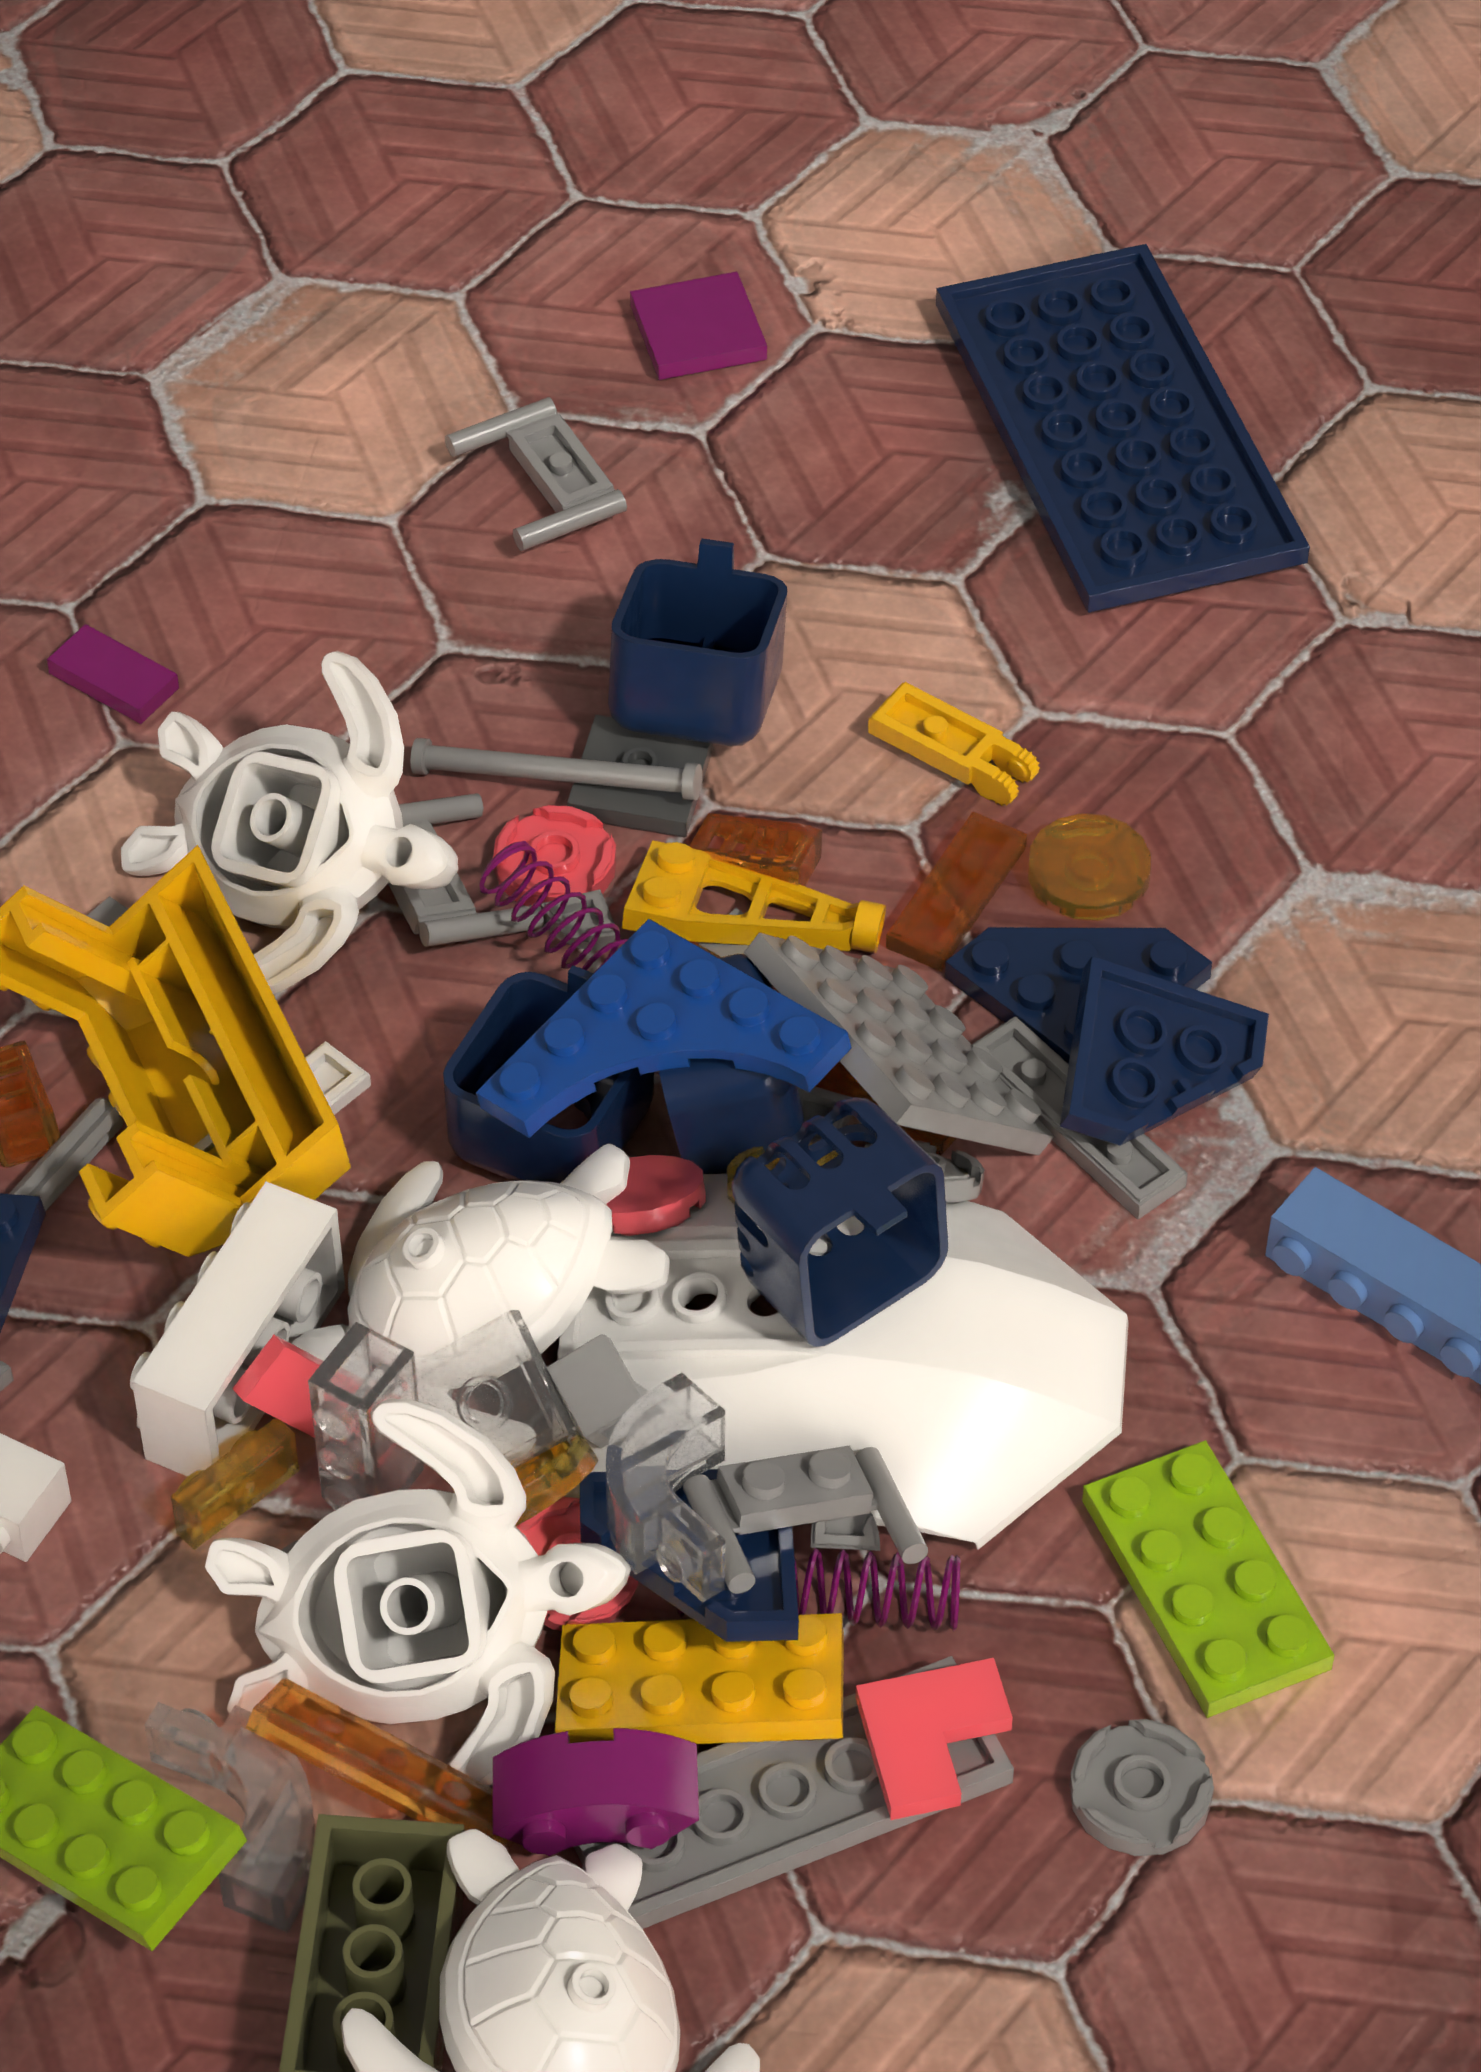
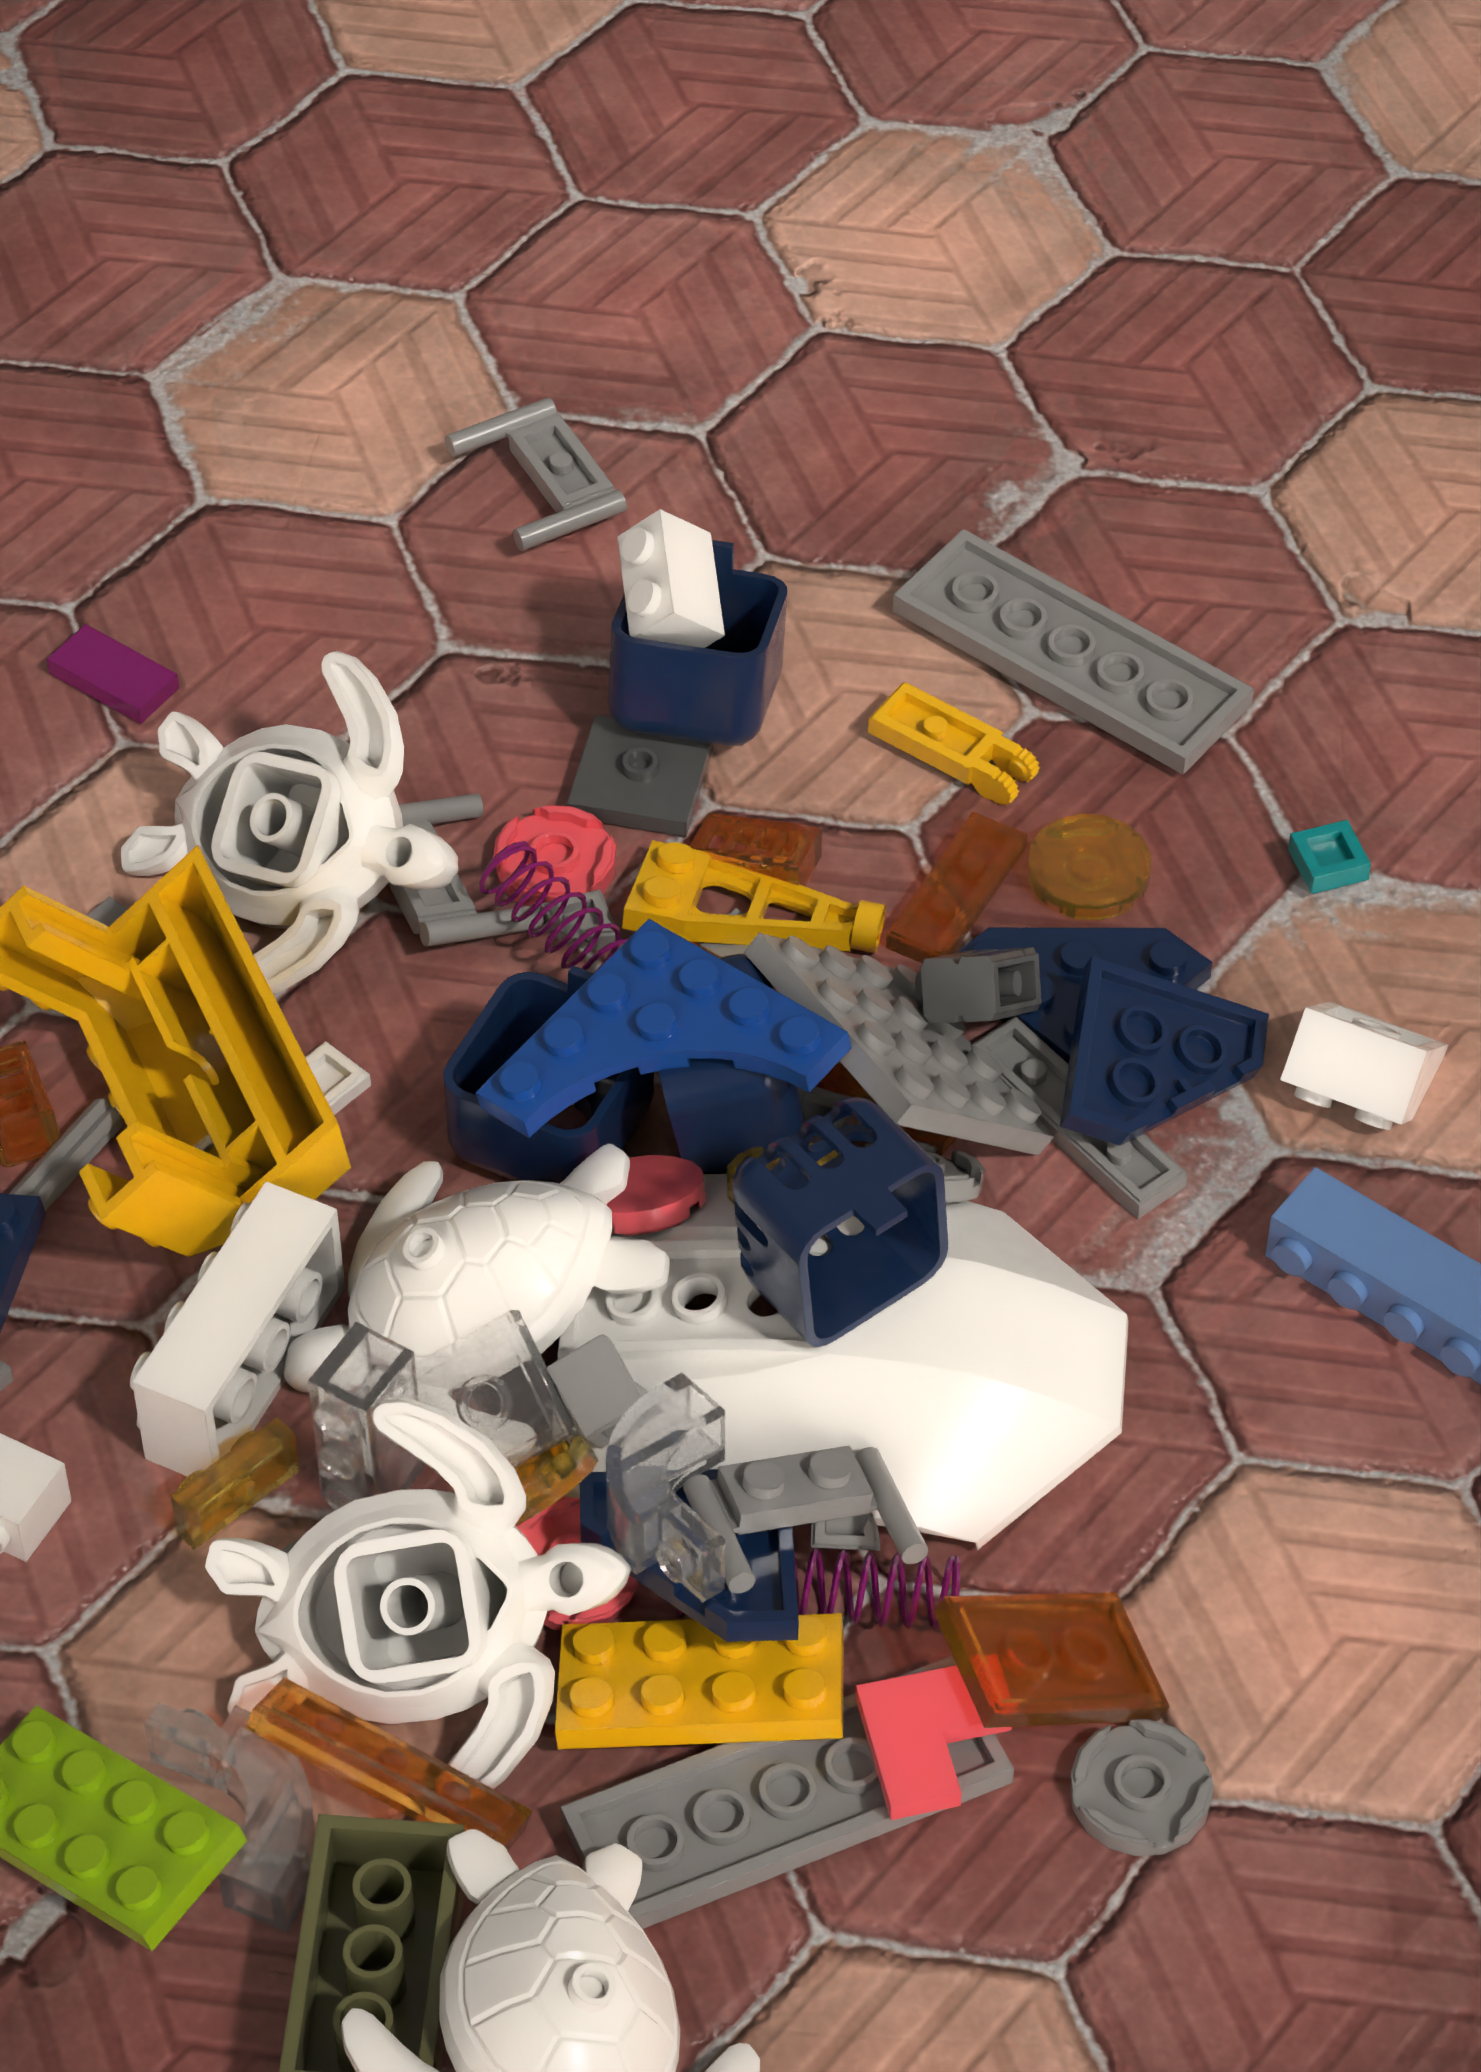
coral tile [232,1335,373,1447] -> none
light grey bar [410,738,702,800] -> none
magenta brick [493,1728,699,1856] -> none
magenta tile [630,272,767,380] -> none
dark blue plate [936,244,1310,613] -> none
lime plate [1082,1440,1335,1718] -> none
none -> white brick [617,509,725,648]
none -> light grey plate [892,529,1254,775]
none -> dark grey brick [915,947,1042,1023]
none -> clear orange tile [933,1592,1170,1728]
none -> white slope [1280,1001,1448,1130]
none -> teal plate [1288,820,1371,894]

